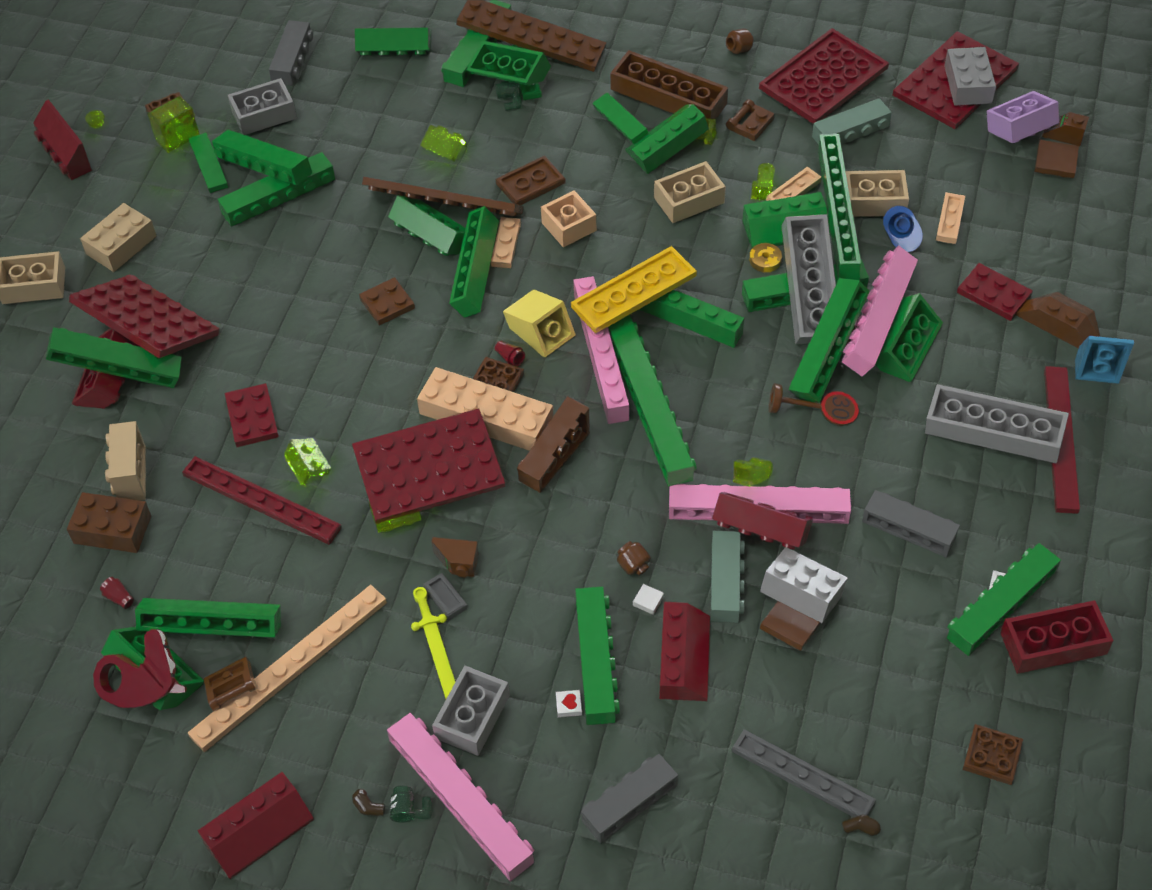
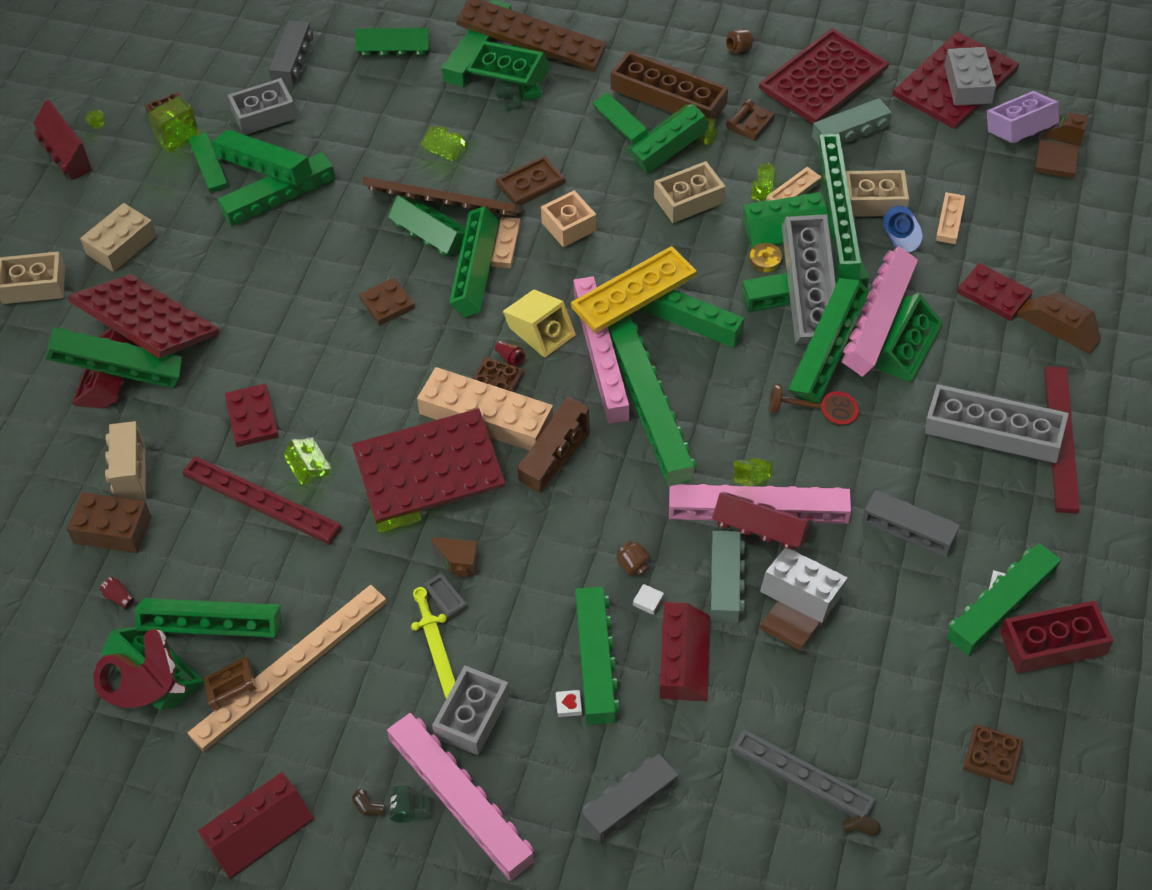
dark azure slope [1075,336,1134,384] -> none

